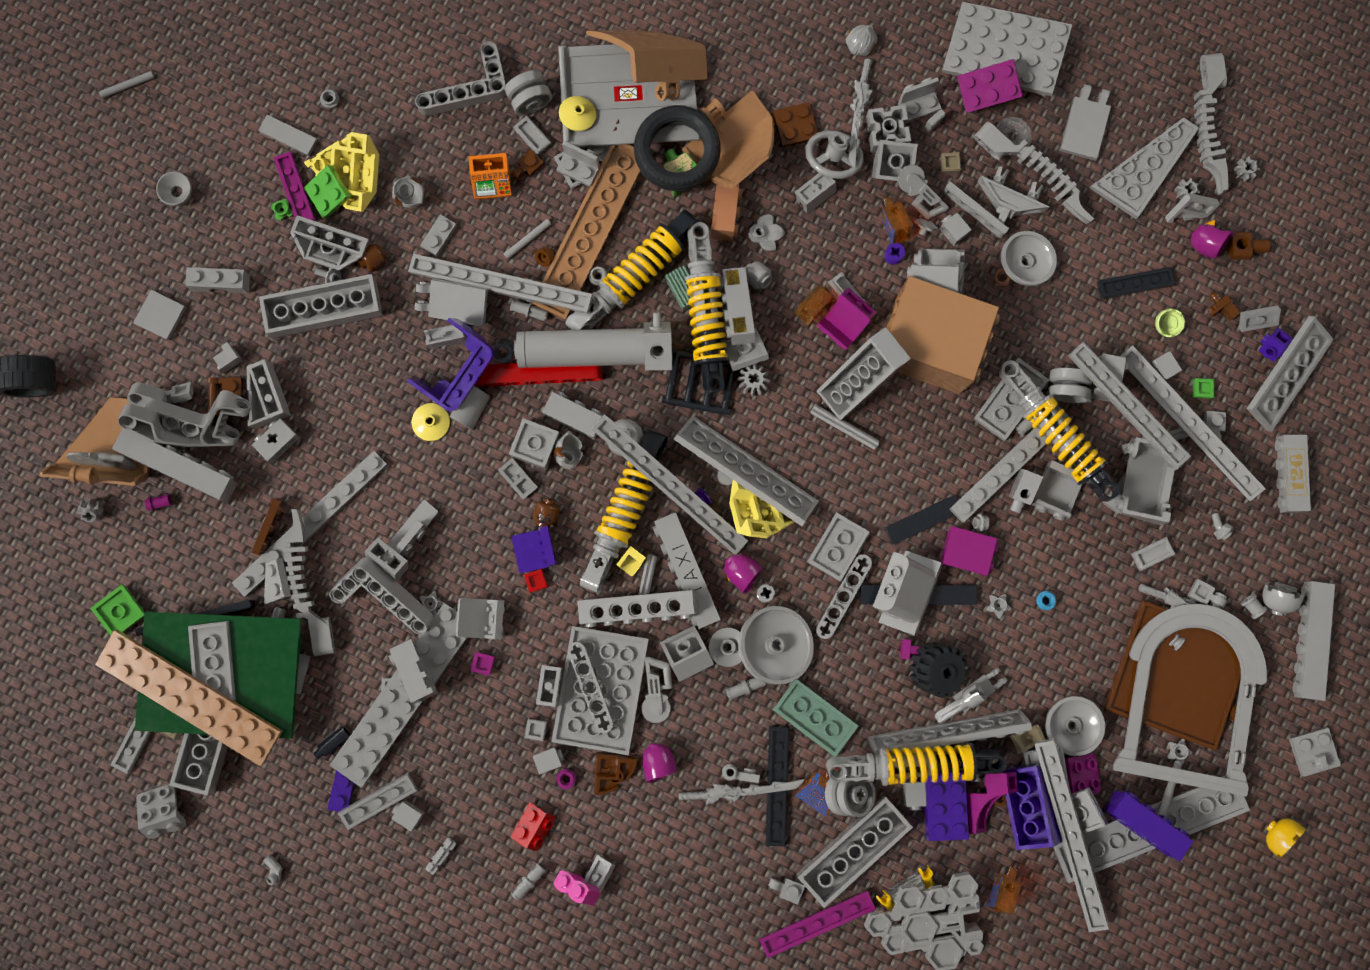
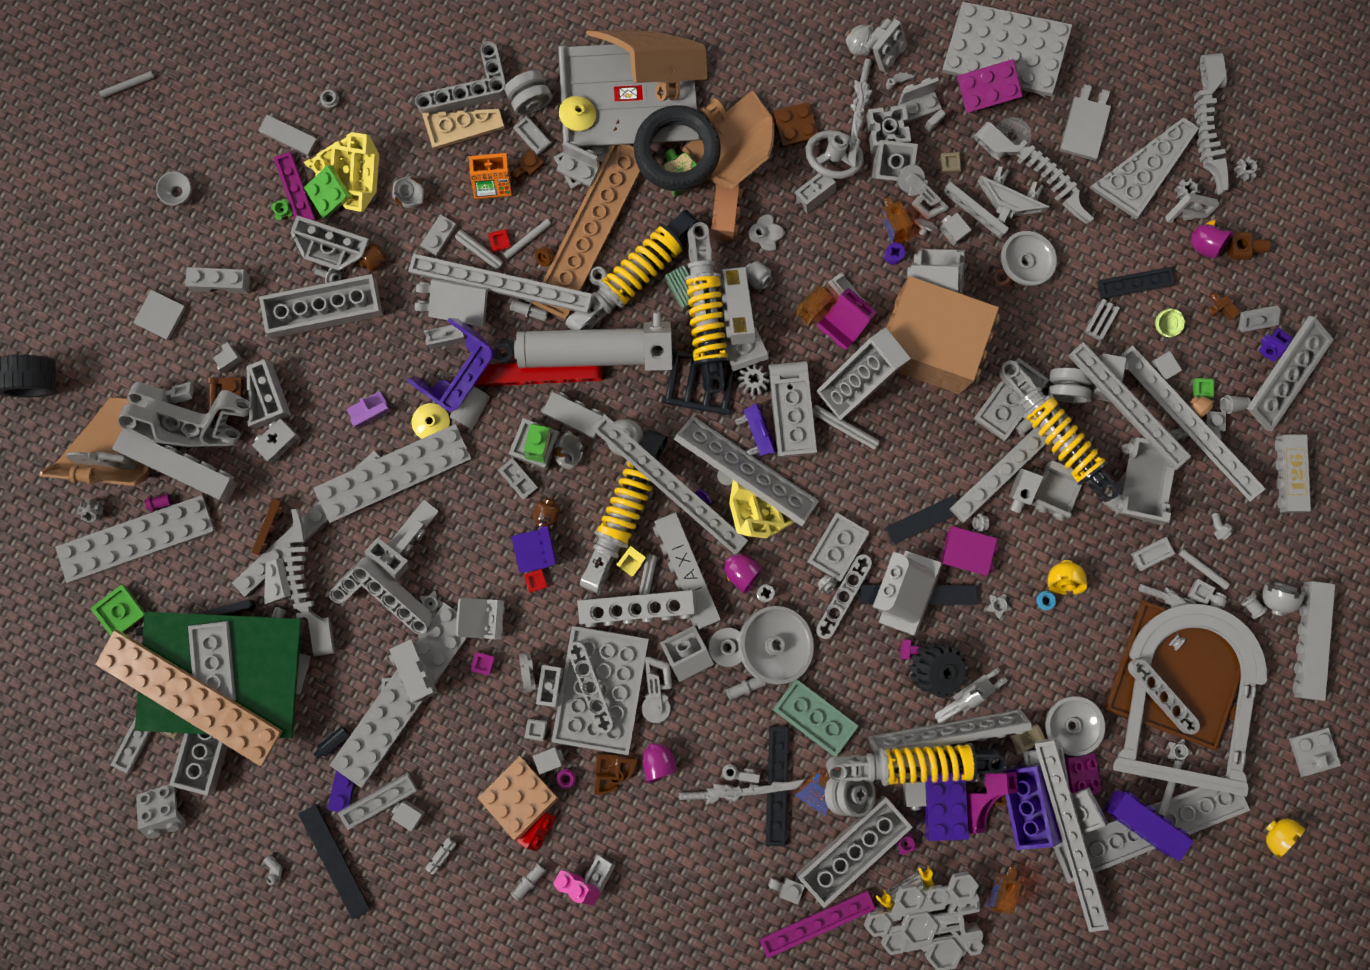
none -> light grey plate [55,495,216,583]
none -> black tile [298,804,371,919]
none -> light grey plate [313,424,471,523]
none -> medium lavender panel [347,392,391,429]
none -> tan wing [422,109,505,150]
none -> light grey axle [455,230,503,270]
none -> medium nougat plate [478,756,559,841]
none -> red tile [488,229,511,253]
none -> light grey plate [519,653,536,693]
none -> bright green torso [524,423,553,463]
none -> dark purple piece [735,404,777,456]
none -> light grey hinge [768,361,817,458]
none -> light grey plate [818,575,837,594]
none -> light grey plate [864,19,907,72]
none -> light grey piece [886,72,914,90]
none -> magenta plate [895,832,917,855]
none -> yellow cylinder [1047,560,1087,595]
none -> light grey tile [1084,299,1120,341]
none -> light grey beam [1128,659,1200,734]
none -> light grey bar [1178,549,1230,590]
none -> medium nougat cone [1188,395,1214,418]
none -> light grey cone [1220,395,1251,414]

